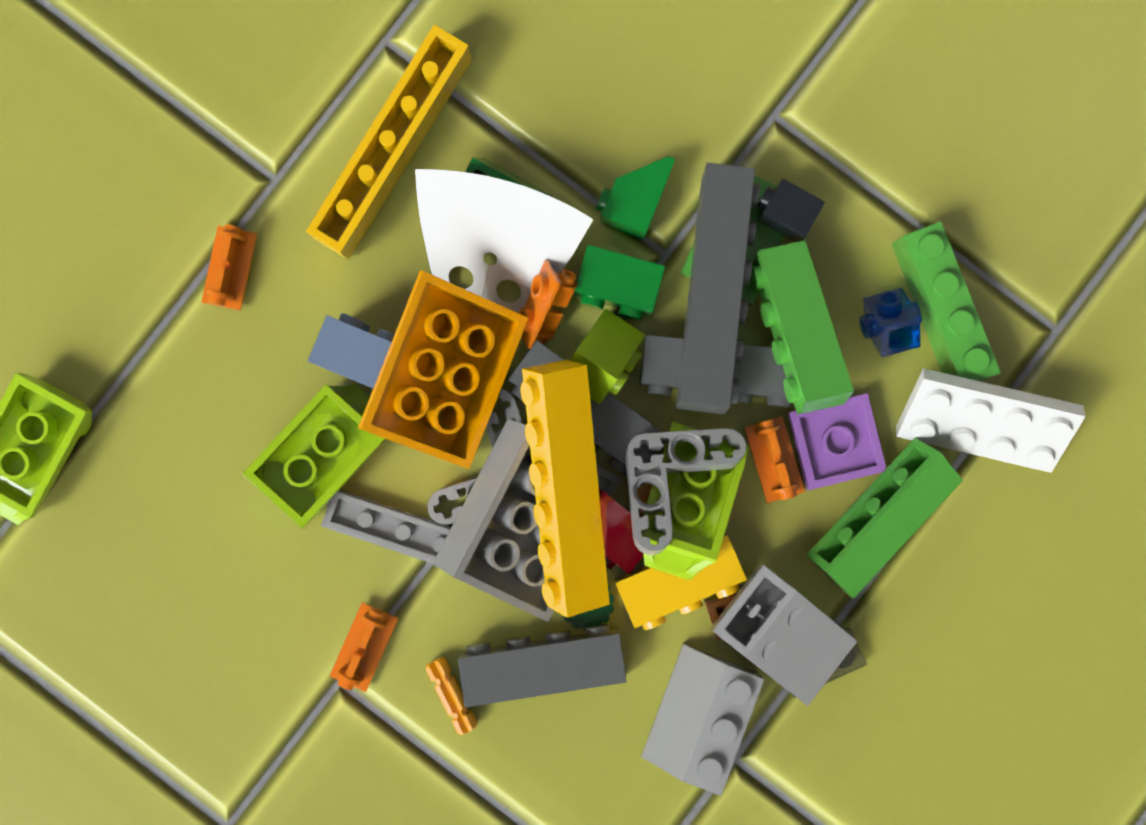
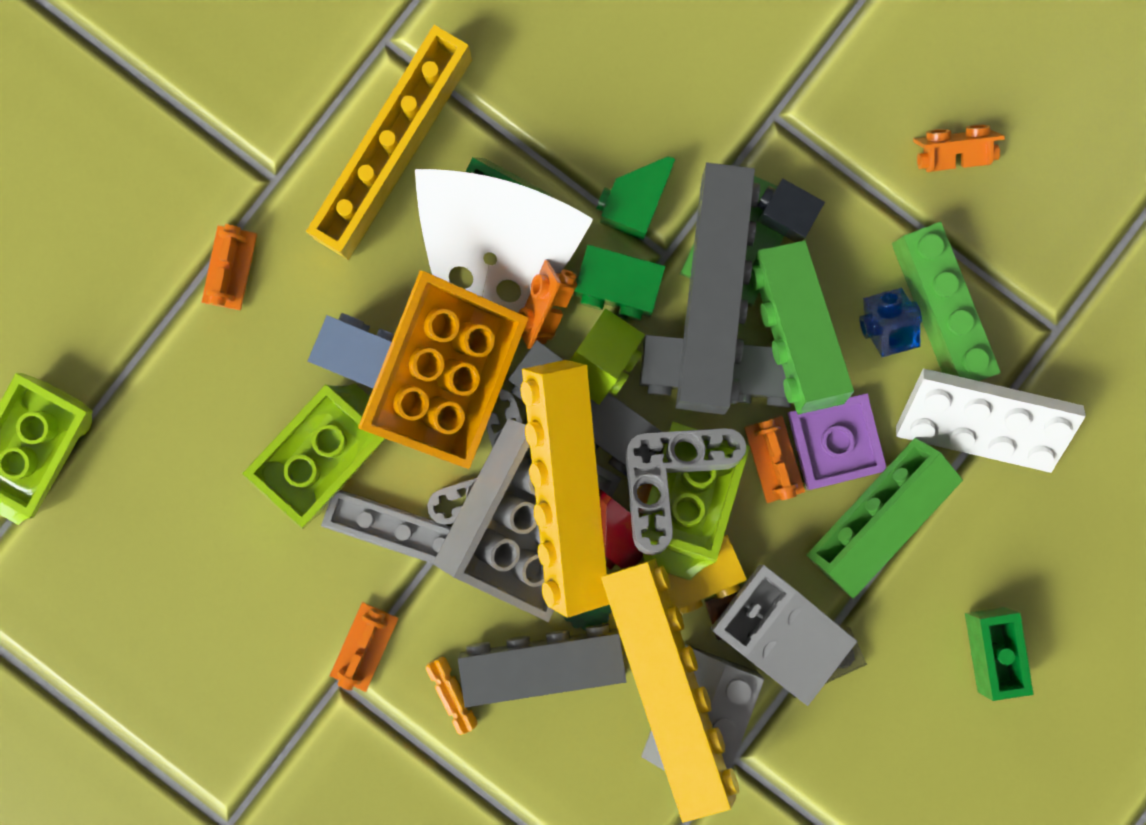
none -> yellow brick [601,558,739,823]
none -> orange hinge [913,124,1005,172]
none -> green brick [965,607,1034,701]

